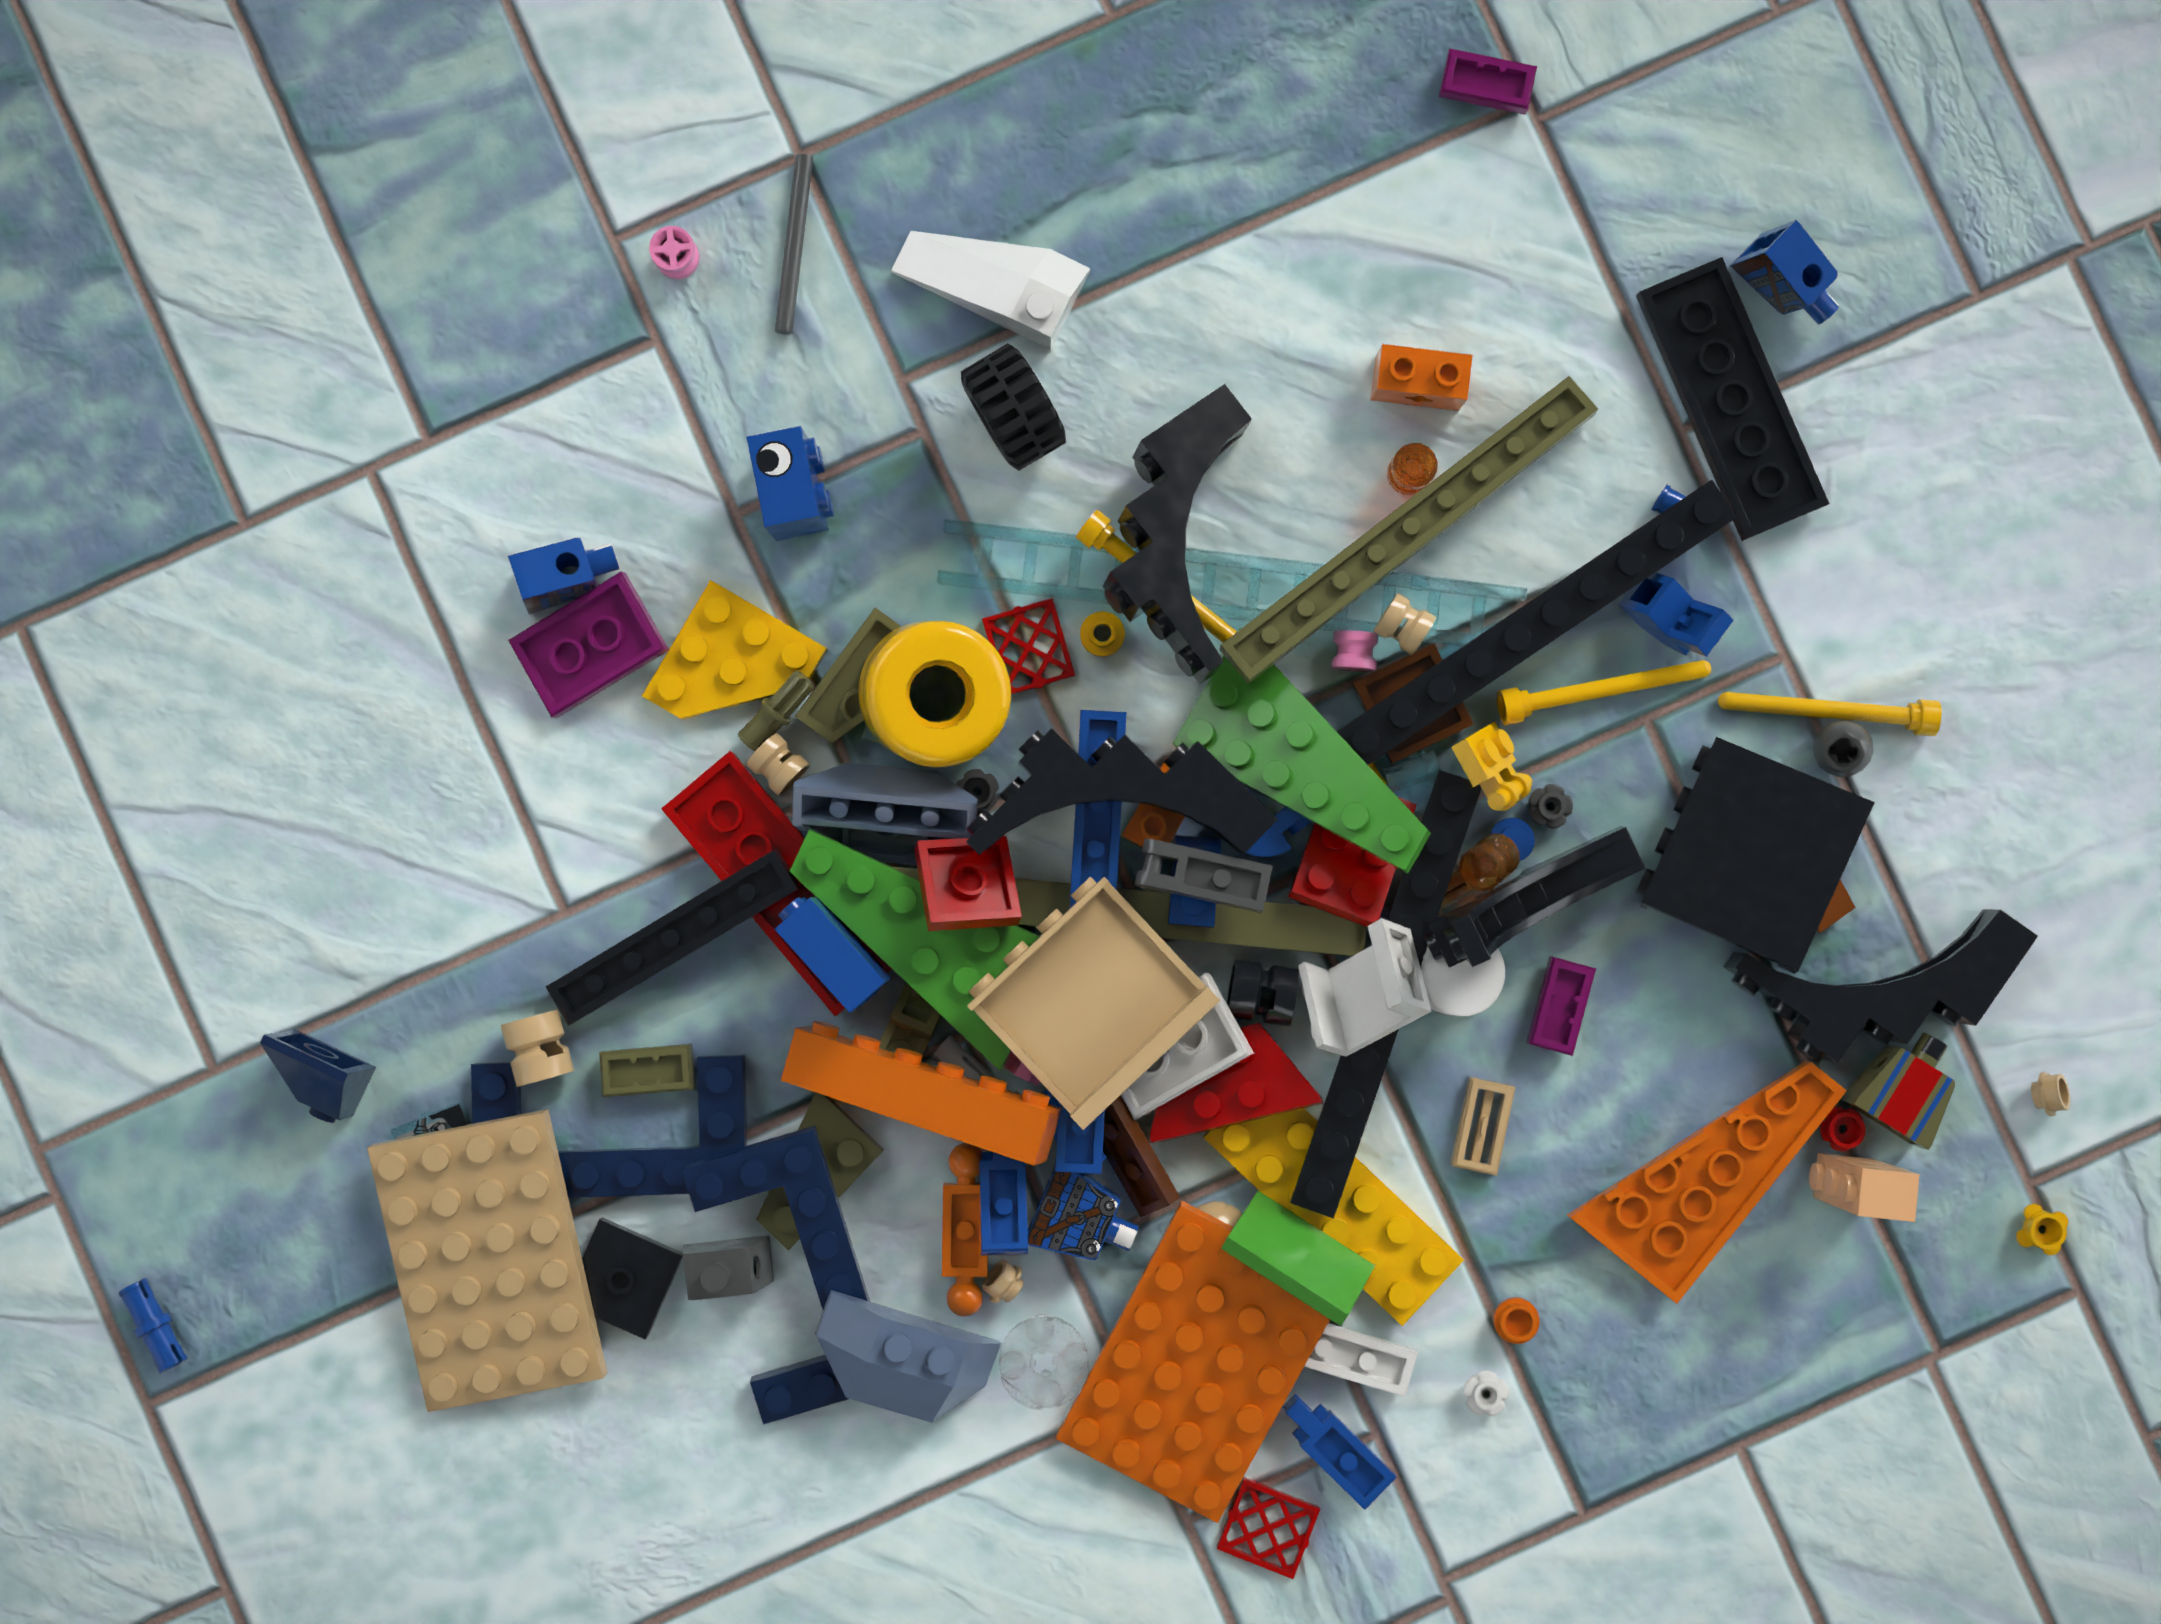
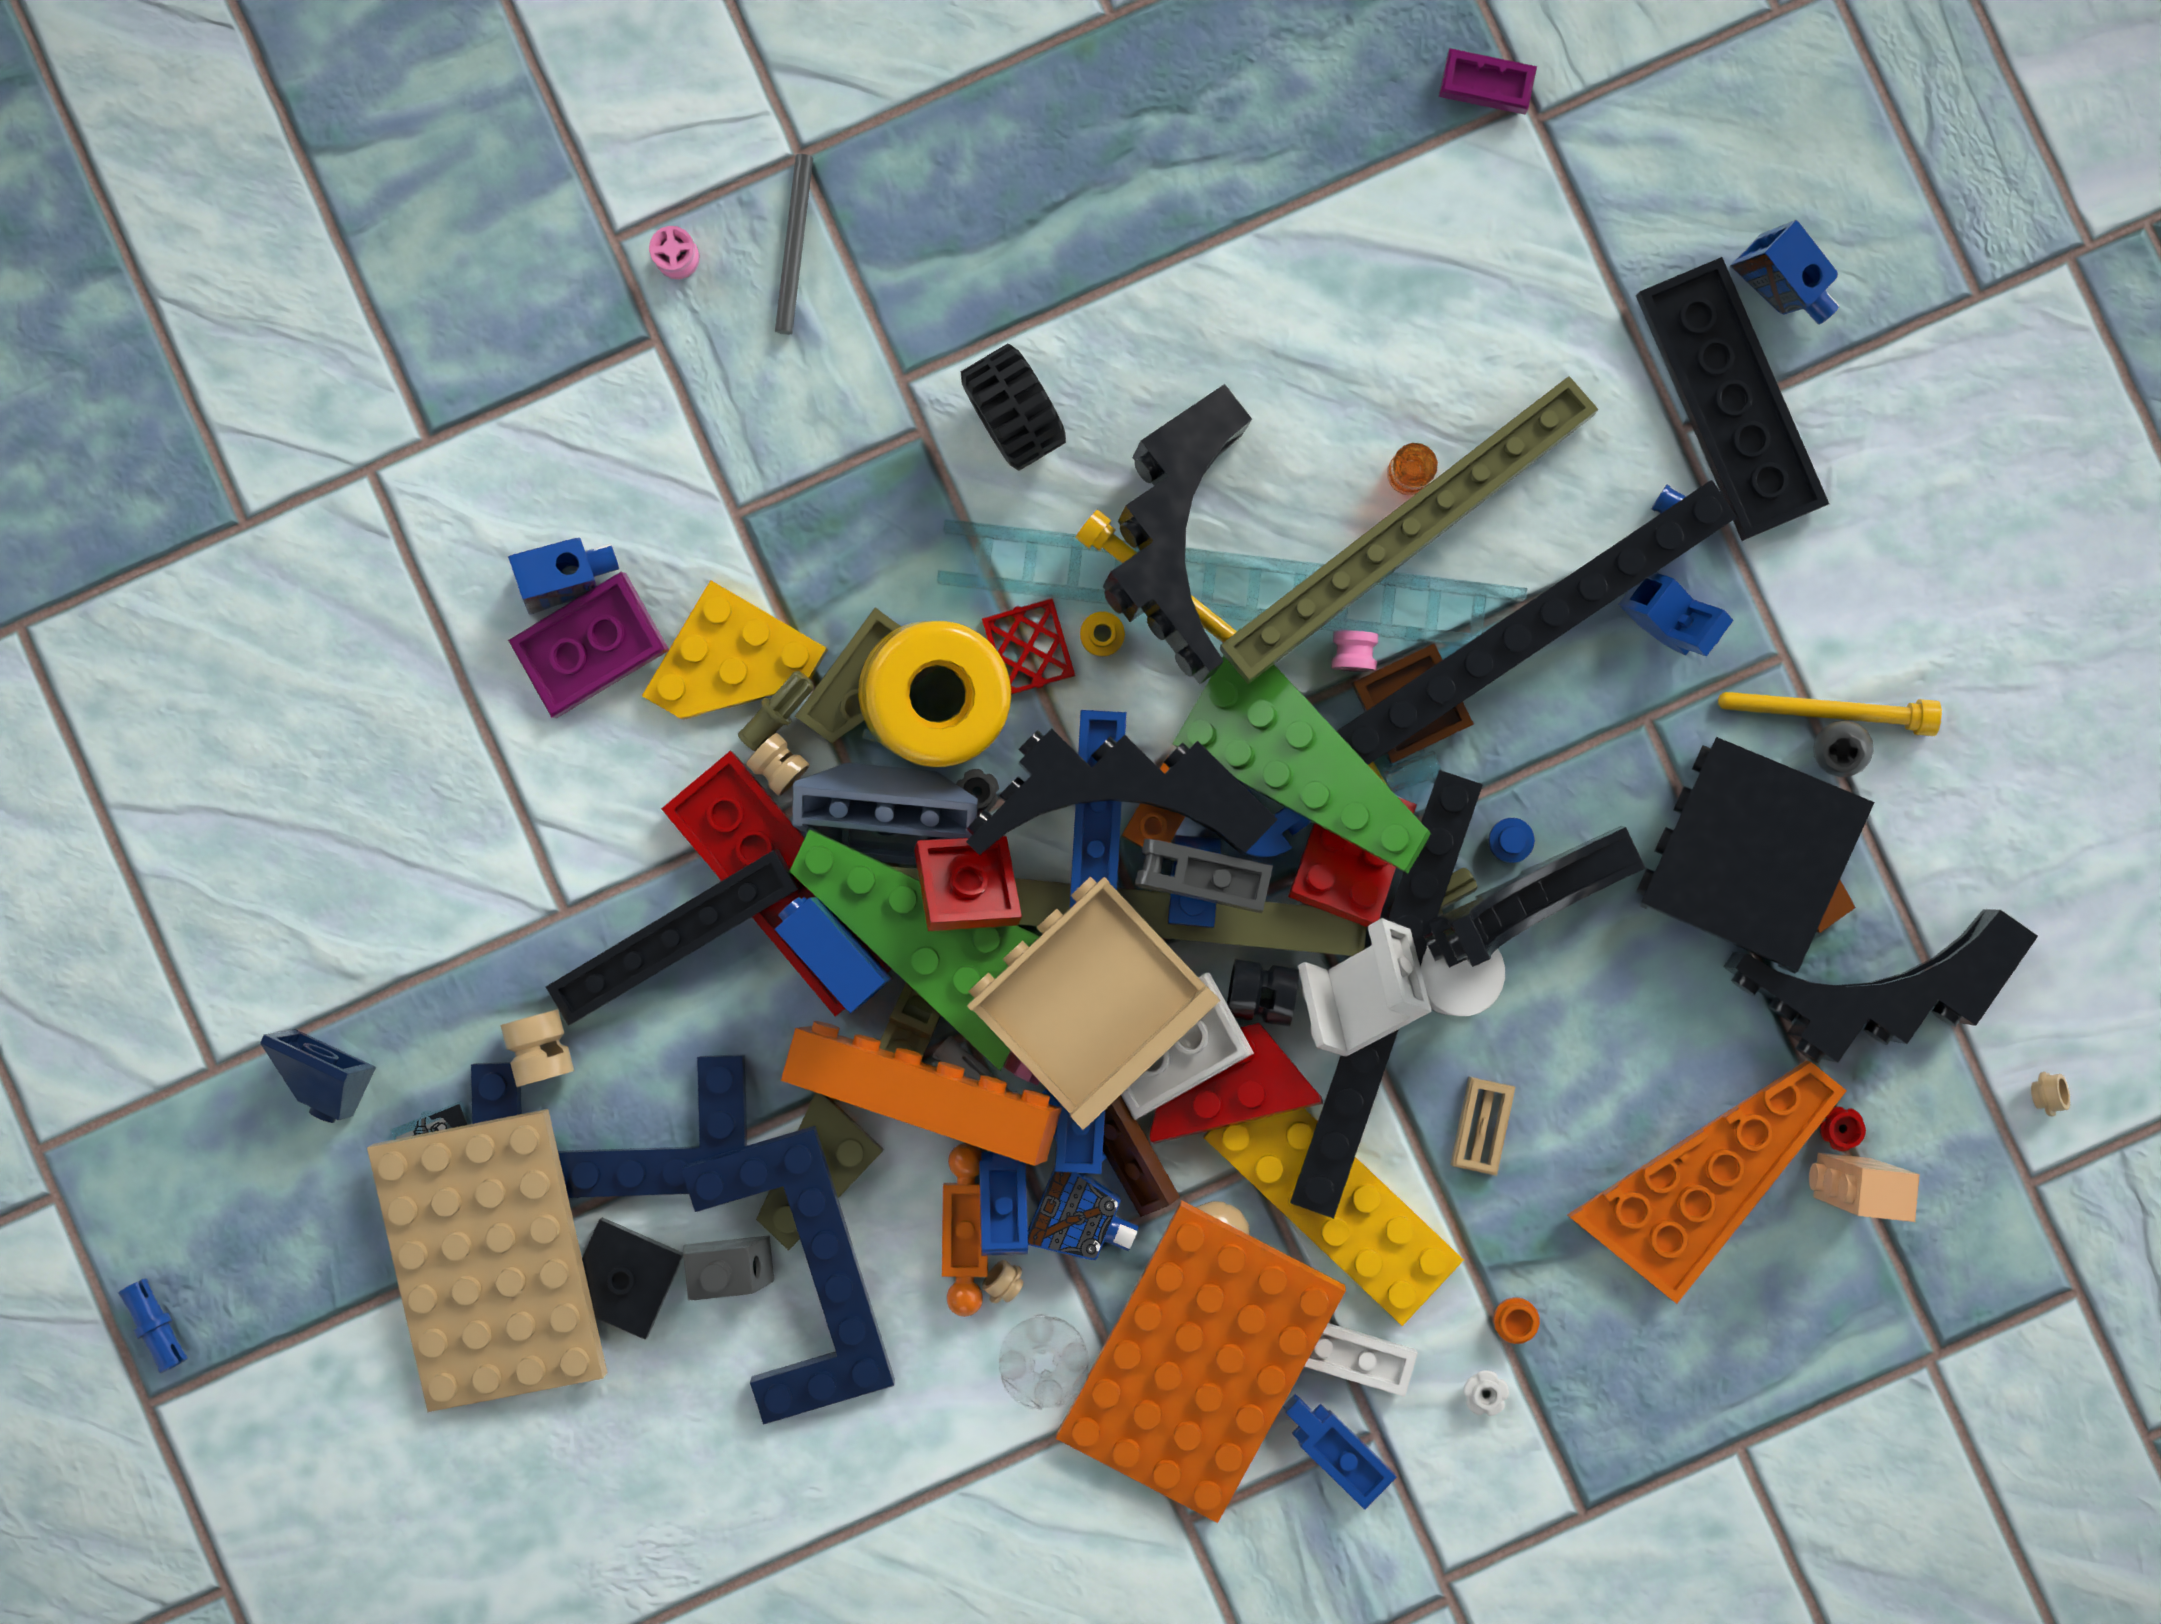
olive plate [599,1043,696,1097] -> none
blue brick [746,426,834,541] -> none
sand blue wedge [815,1290,1001,1423] -> none
white wedge [891,231,1090,350] -> none
red window [1216,1477,1321,1579] -> none
bright green tile [1221,1191,1375,1326] -> none
orange brick [1370,344,1473,411] -> none
tan wheel [1373,593,1436,655] -> none
yellow plate [1451,721,1532,811] -> none
clear orange wheel [1459,833,1520,891] -> none
yellow piece [1496,660,1712,726] -> none
magenta plate [1526,956,1596,1056] -> none
dark grey plate [1528,784,1573,829] -> none
torso [1840,1033,1955,1150] -> none
yellow plate [2016,1203,2068,1255] -> none

